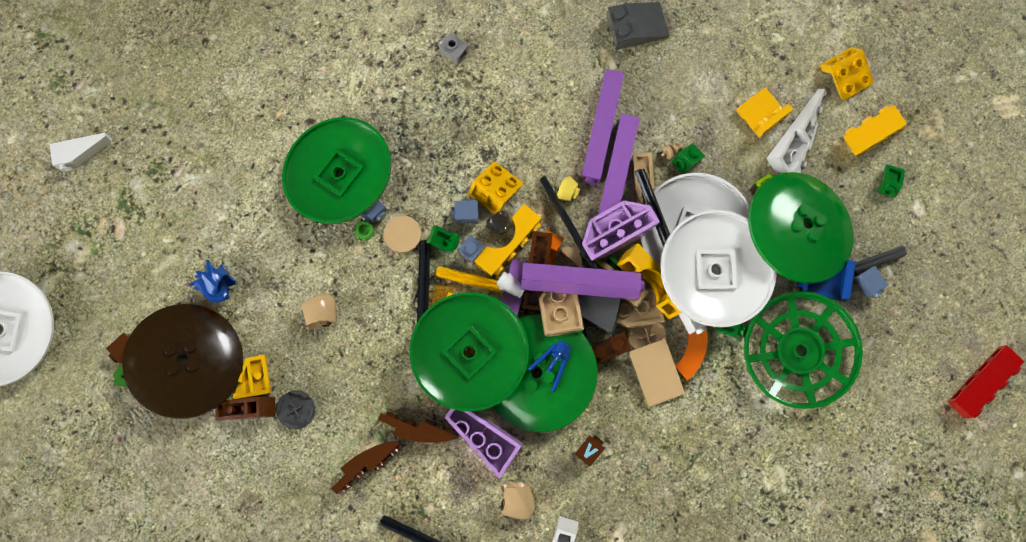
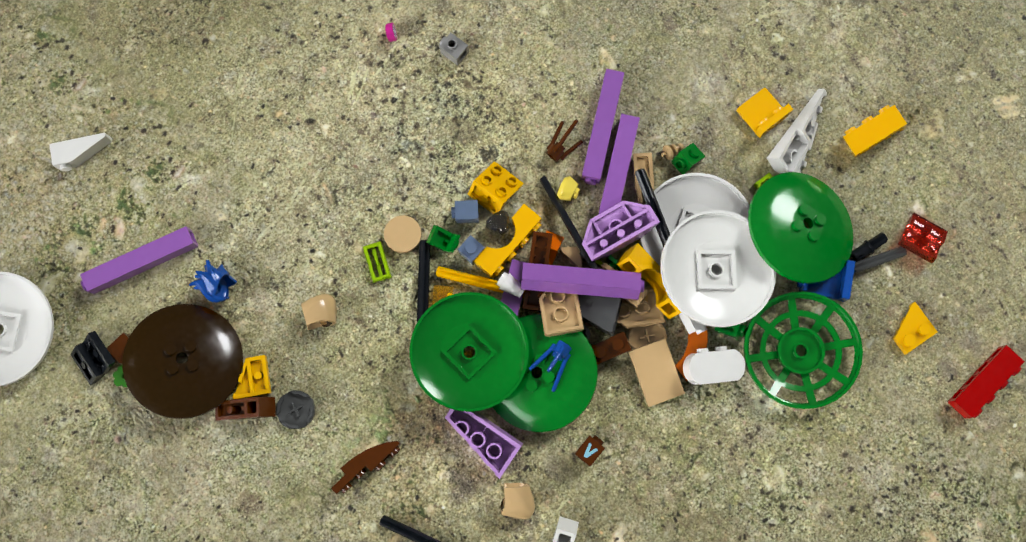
green dish [282,117,392,224] -> none
bright green tile [355,221,375,241] -> none
sand blue brick [361,200,388,223] -> none
reddish brown slope [378,411,458,443] -> none
dark grey slope [606,2,669,50] -> none
yellow bracket [820,47,874,100] -> none
sand blue brick [853,266,888,298] -> none
green bracket [877,164,905,198] -> none
none -> black slope [71,331,115,386]
none -> medium lavender brick [80,226,199,294]
none -> lime tile [363,241,392,283]
none -> dark pink tile [385,22,397,42]
none -> reddish brown plant [546,119,583,162]
none -> white brick [683,346,745,385]
none -> black axle [851,232,888,262]
none -> yellow wing [893,302,938,355]
none -> clear red slope [898,213,948,264]

